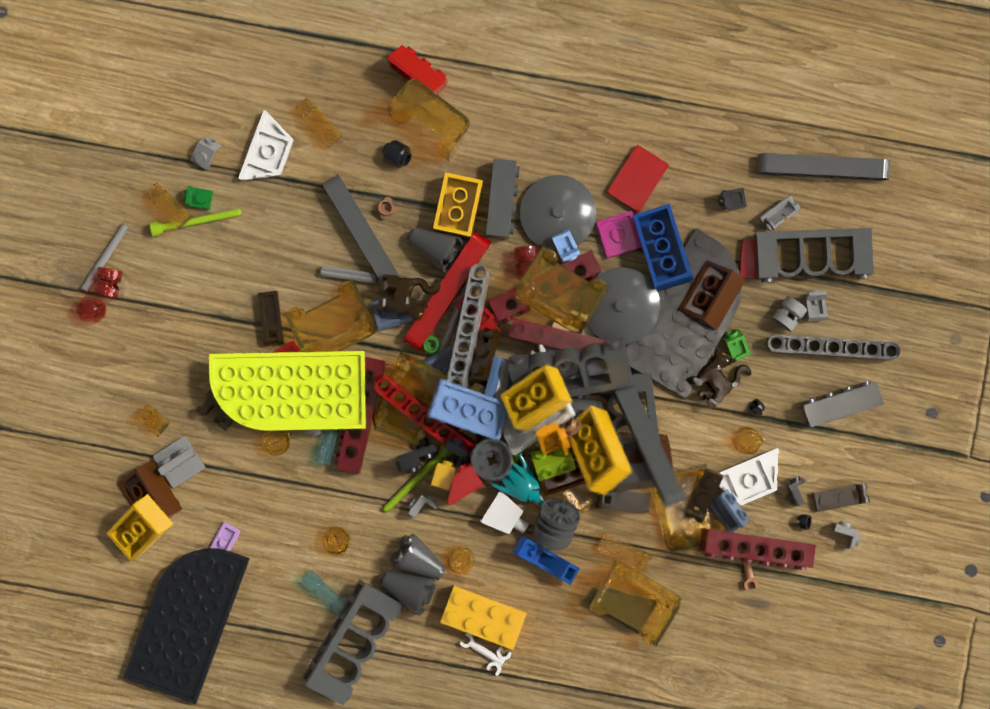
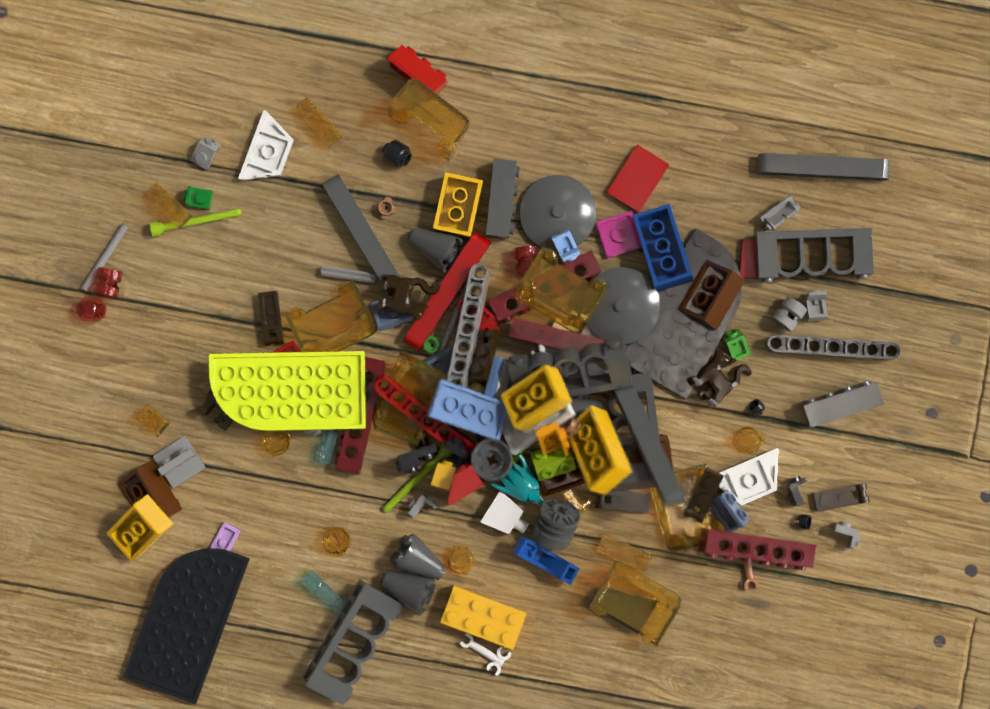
black bracket [718,188,747,211] -> none

